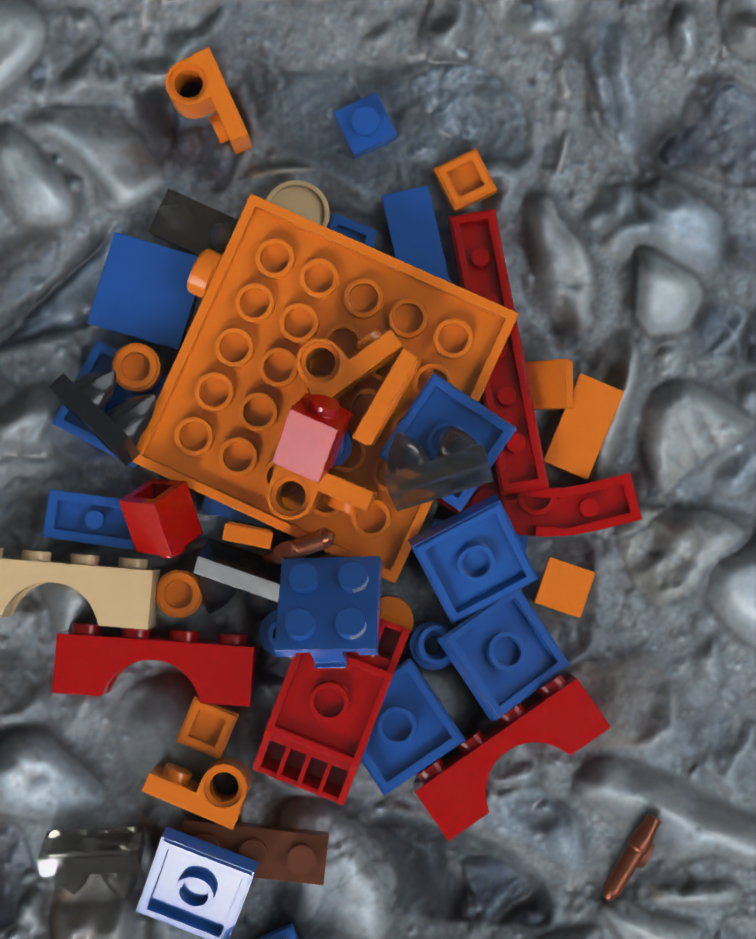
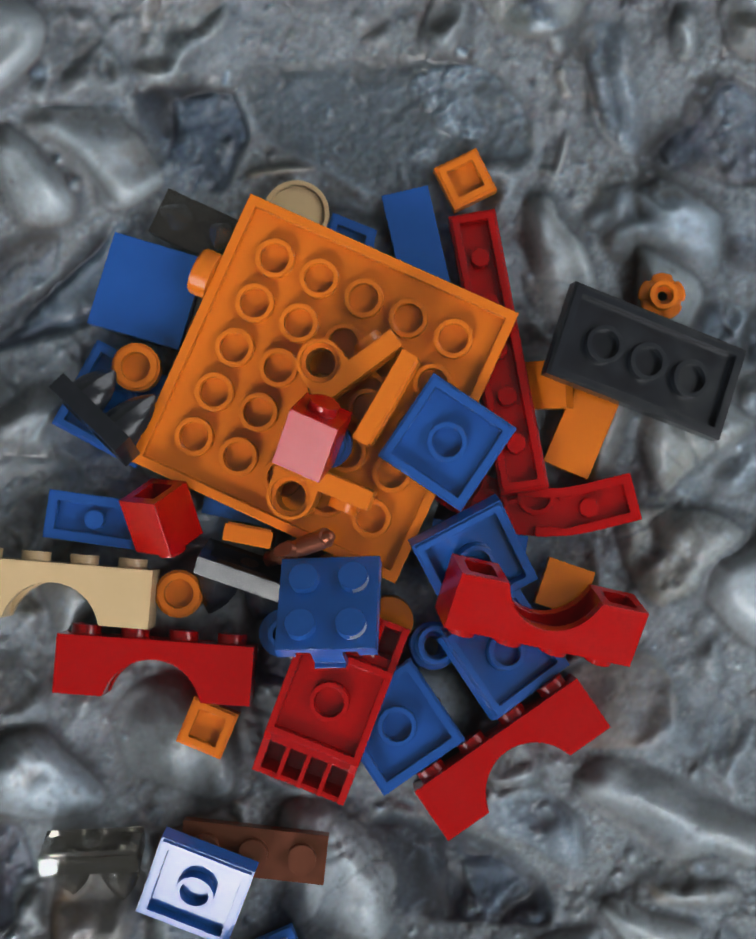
orange plate [142,756,251,830] -> none
orange plate [165,47,252,155] -> none
blue plate [334,92,397,159] -> none
clear smoke tile [384,425,493,512] -> none
copper piece [602,813,661,901] -> none
none -> red arch [435,553,649,667]
none -> black tile [540,281,747,441]
none -> orange plate [638,273,686,319]

